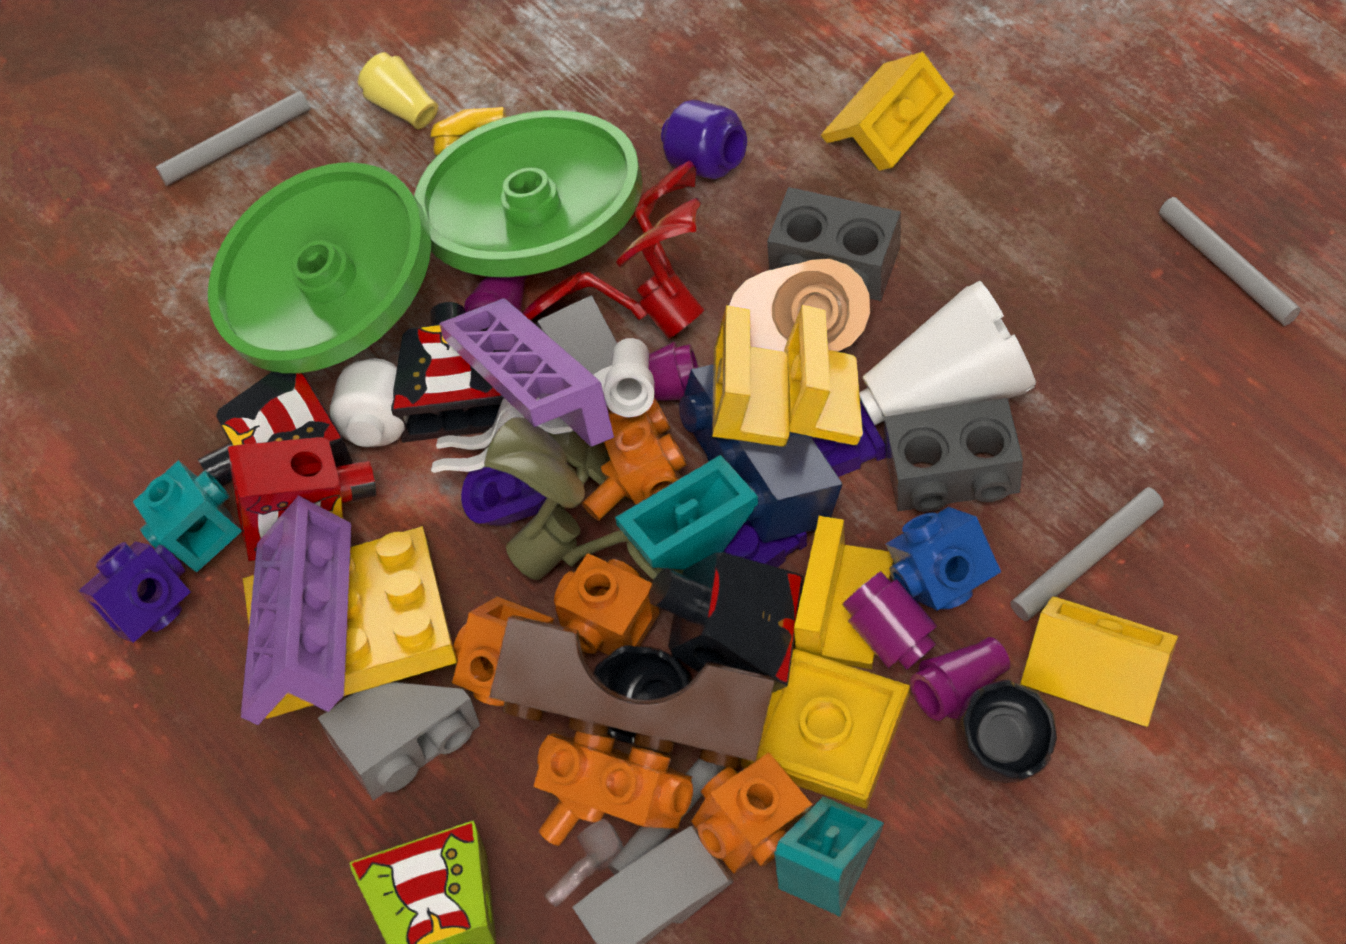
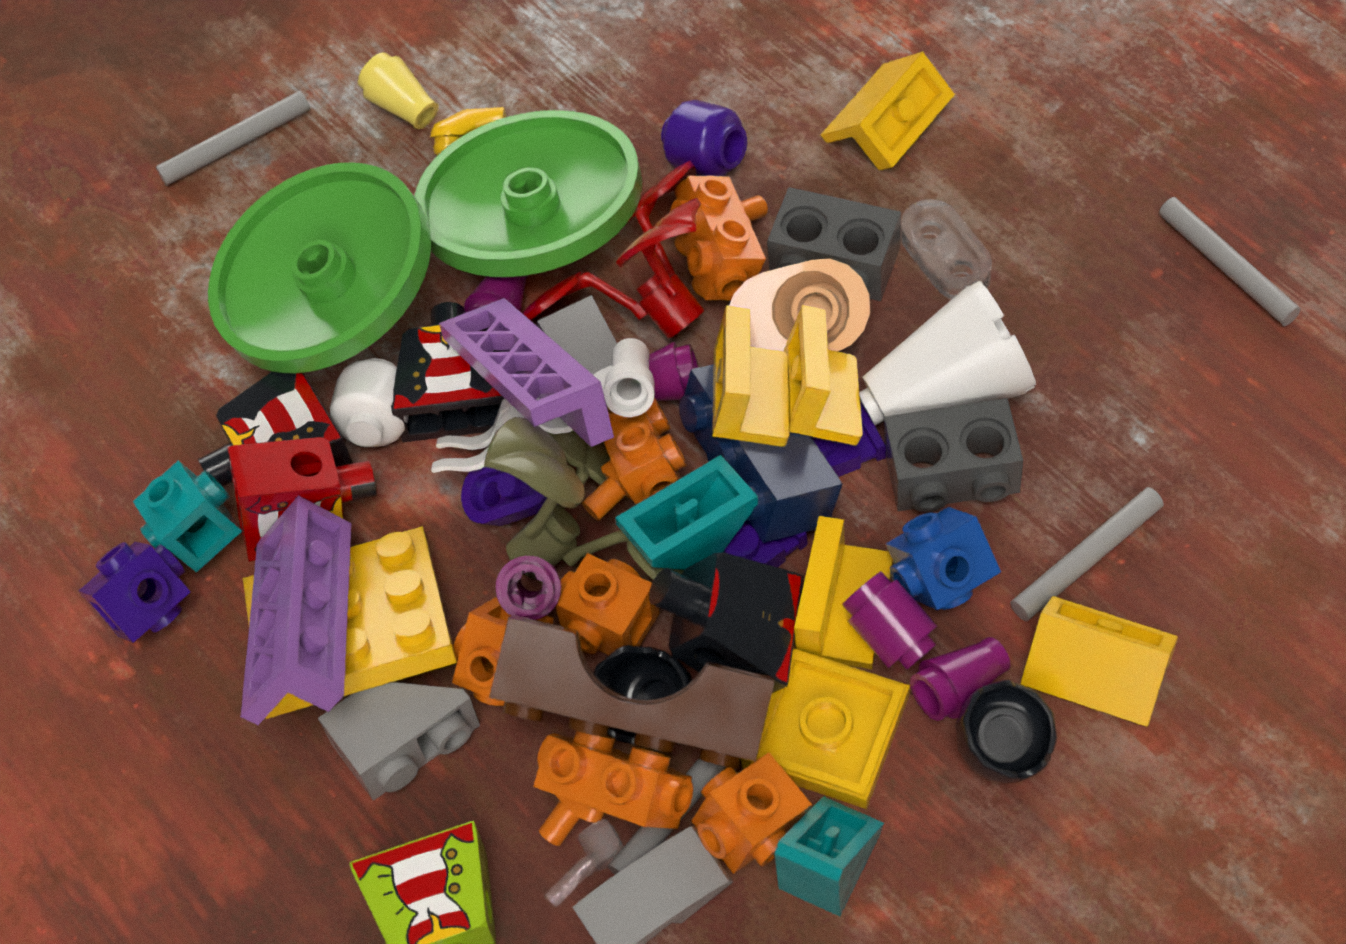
none -> magenta cone [496,556,561,620]
none -> orange brick [670,176,768,300]
none -> clear plate [901,199,992,299]

